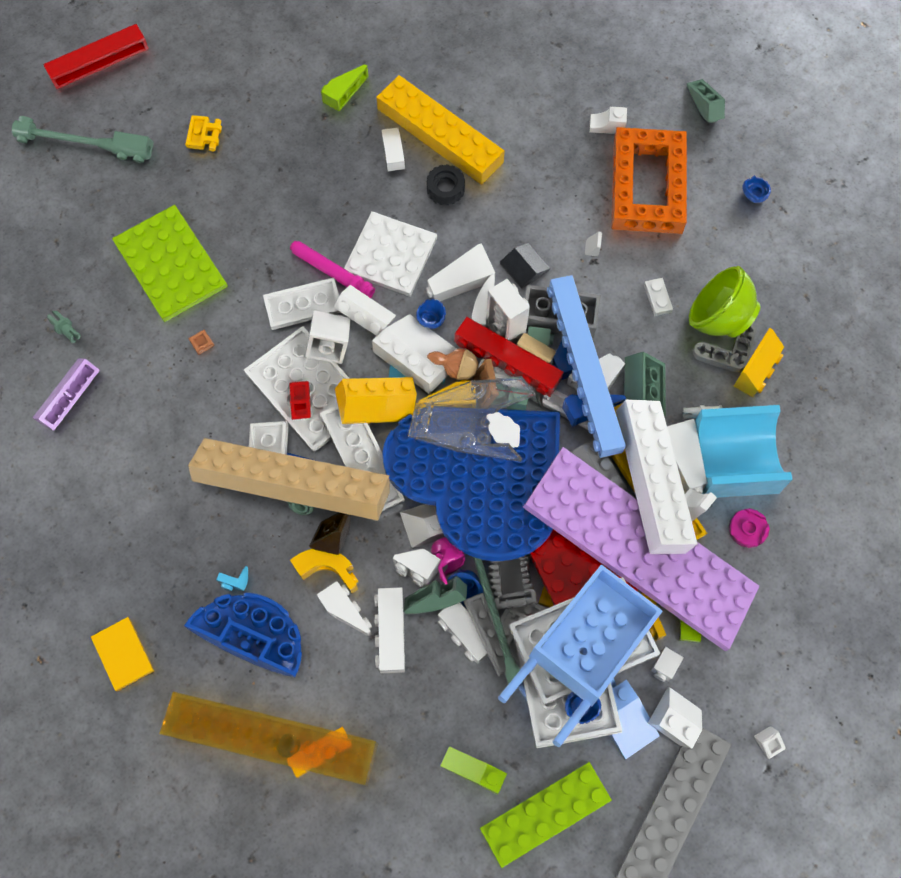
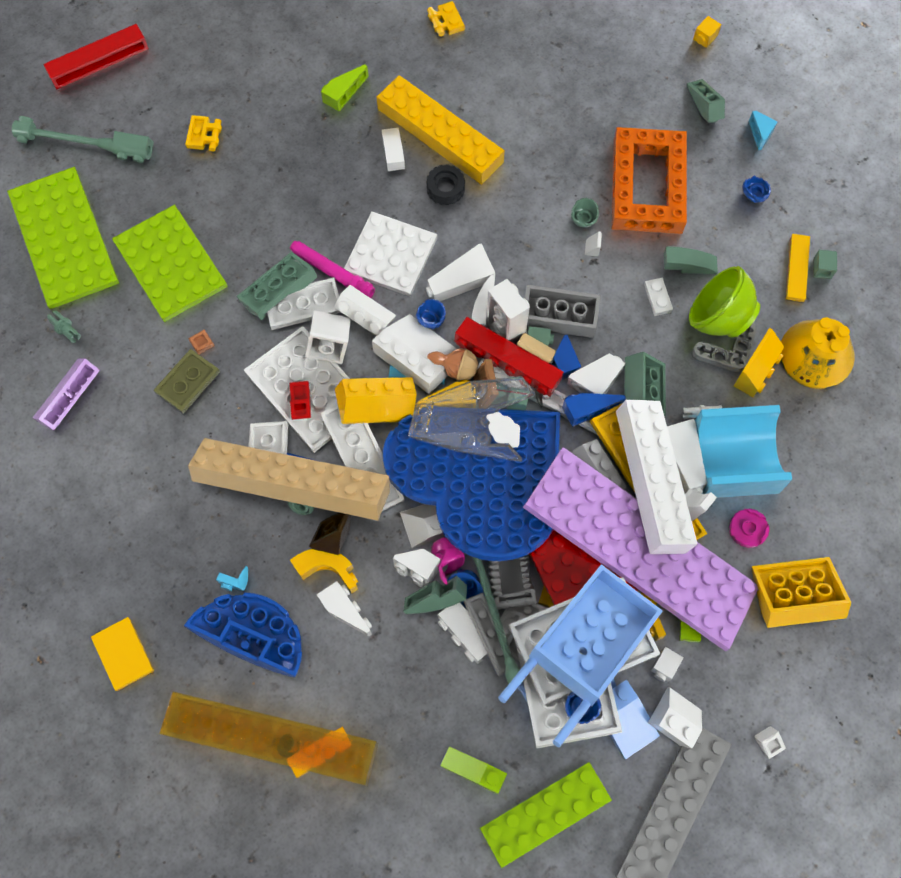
white brick [374,587,405,673] -> none
black slope [500,243,550,289] -> none
light blue brick [547,275,626,458] -> none
white arch [589,107,627,134] -> none
none -> lime plate [7,166,120,309]
none -> olive plate [154,349,220,414]
none -> sand green piece [236,252,318,320]
none -> yellow plate [427,1,465,37]
none -> sand green hair [571,198,599,228]
none -> sand green slope [664,246,718,274]
none -> yellow brick [693,16,722,48]
none -> medium azure slope [748,111,777,150]
none -> yellow slope [751,557,851,628]
none -> yellow cone [781,317,855,389]
none -> yellow tile [786,234,810,302]
none -> sand green panel [813,249,837,279]

